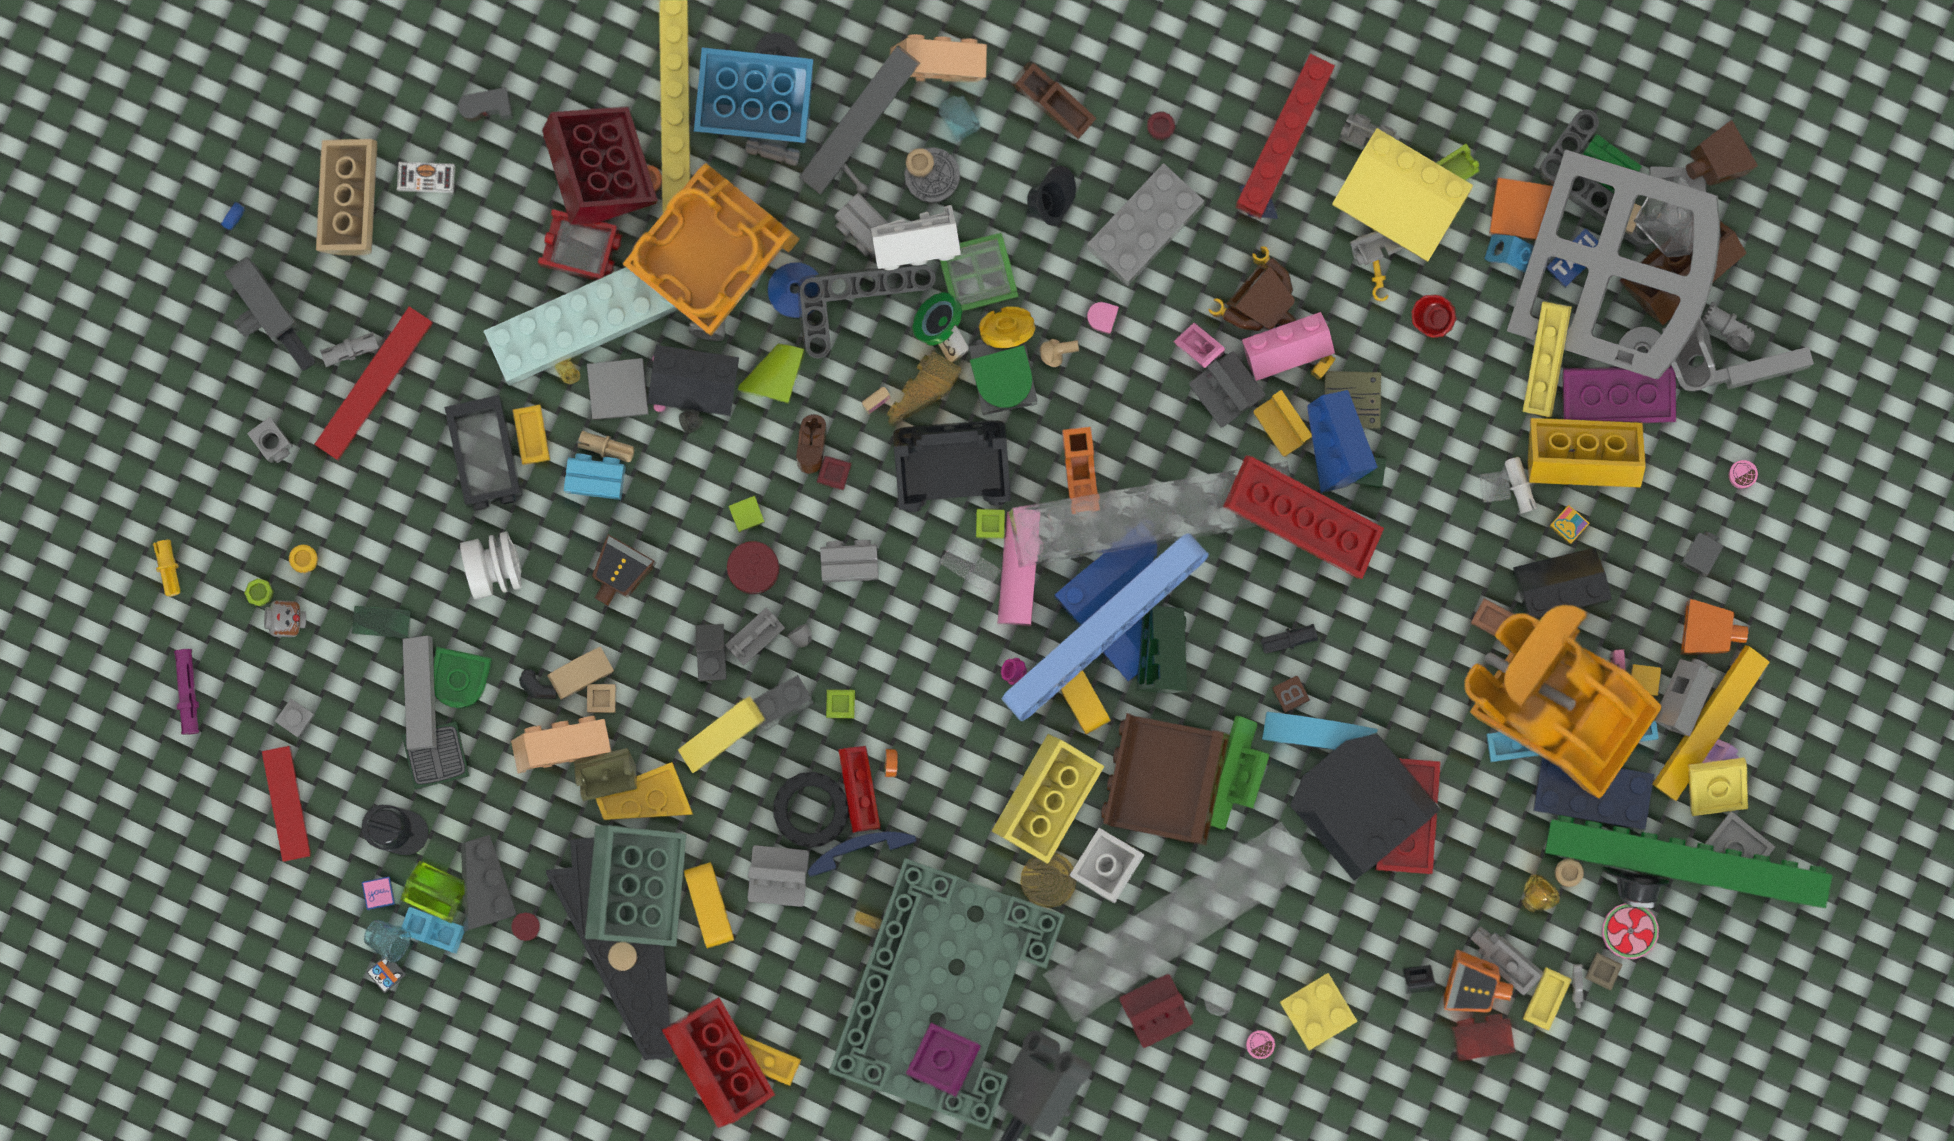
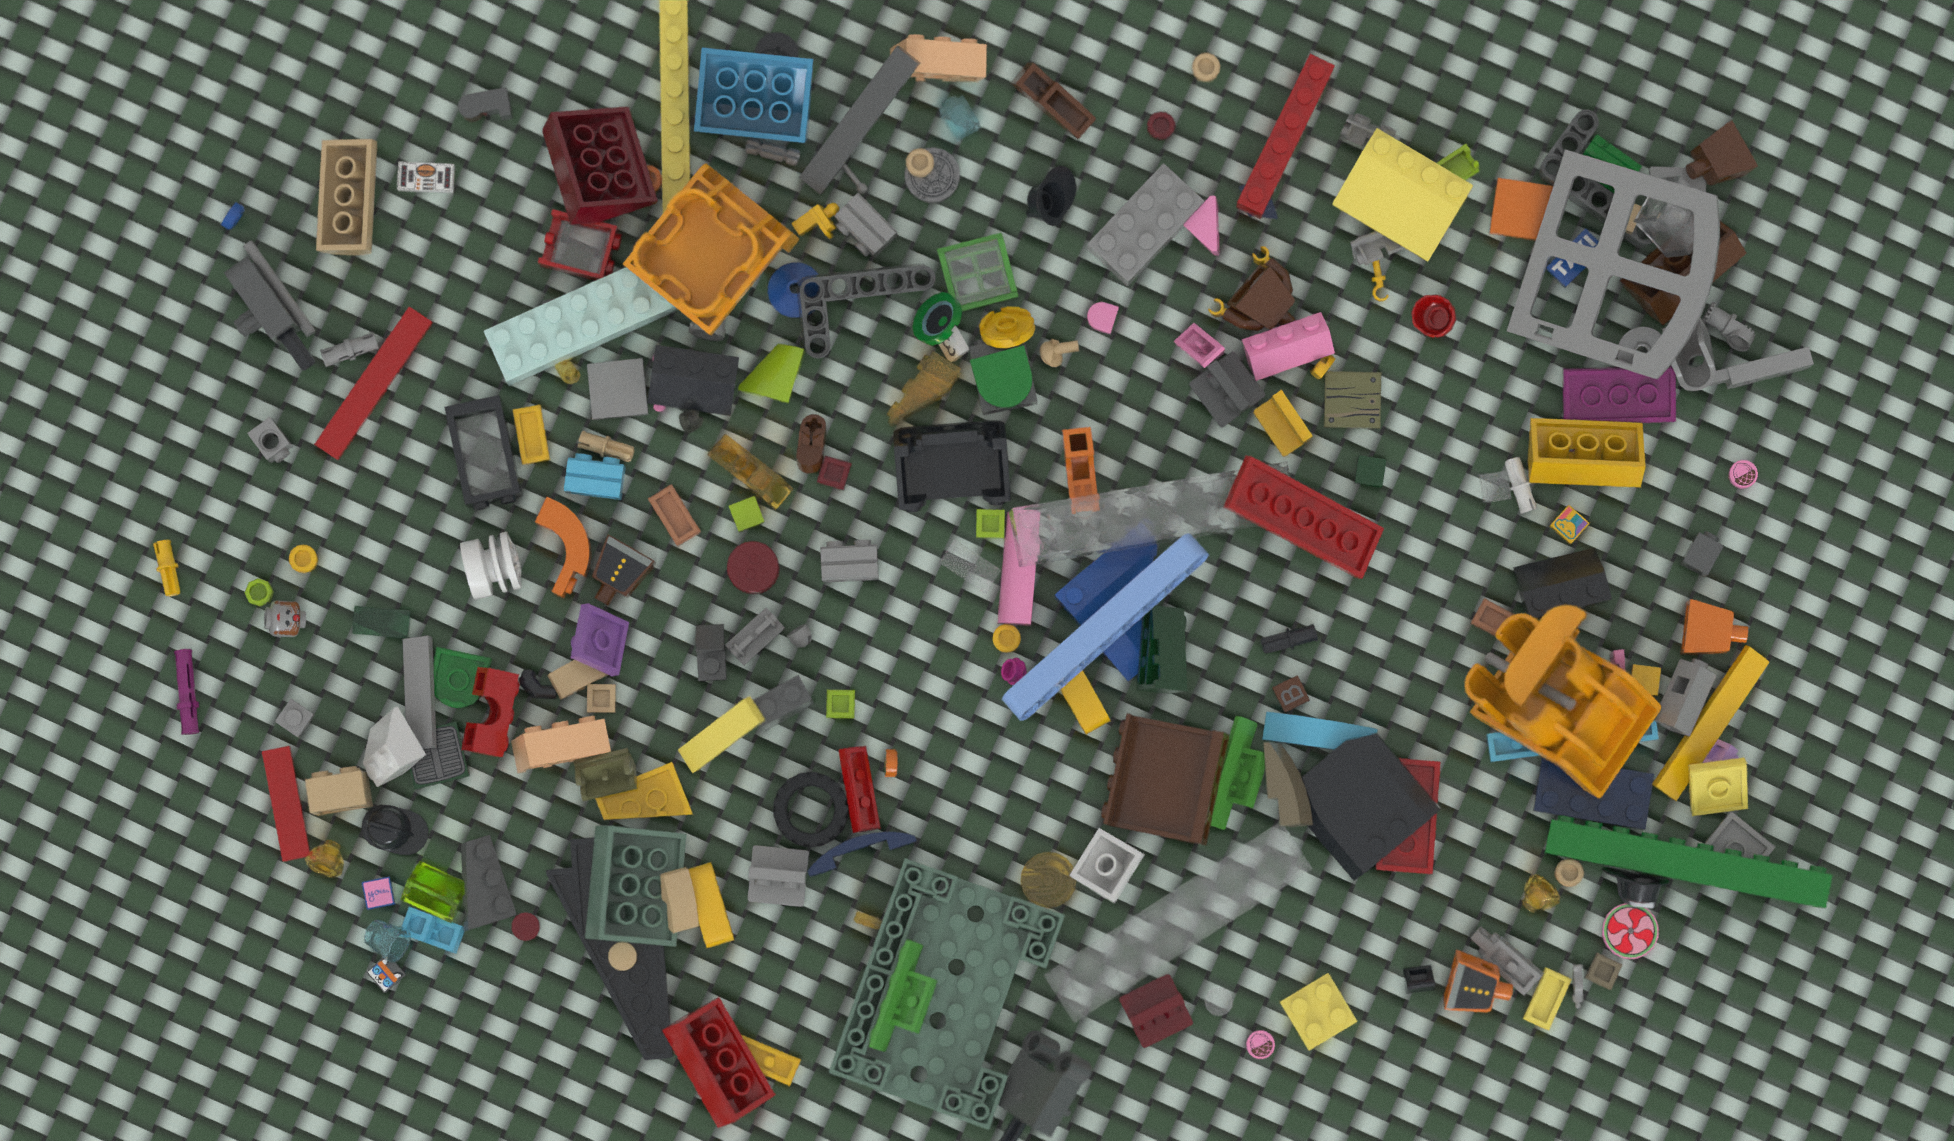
tan tile [862,387,891,415] -> none
white wedge [871,205,961,270] -> none
magenta tile [906,1023,981,1097] -> none
light yellow slope [992,734,1104,864] -> none
blue wedge [1307,390,1378,493] -> none
clear red brick [1451,1014,1515,1061] -> none
dark azure bracket [1485,234,1534,273] -> none
light yellow tile [1522,301,1572,417] -> none
none -> light grey bar [243,241,316,337]
none -> tan brick [305,766,373,816]
none -> clear yellow brick [305,840,344,877]
none -> white slope [363,706,426,787]
none -> red arch [461,667,520,757]
none -> orange arch [535,497,591,598]
none -> medium lavender tile [571,603,629,676]
none -> nougat tile [648,484,701,547]
none -> tan slope [660,867,699,933]
none -> clear yellow slope [707,434,793,511]
none -> yellow piece [791,203,839,239]
none -> bright green bracket [869,939,938,1052]
none -> yellow tile [993,624,1021,653]
none -> bright pink slope [1184,196,1220,256]
none -> tan tile [1192,53,1220,82]
none -> dark tan slope [1264,742,1313,827]

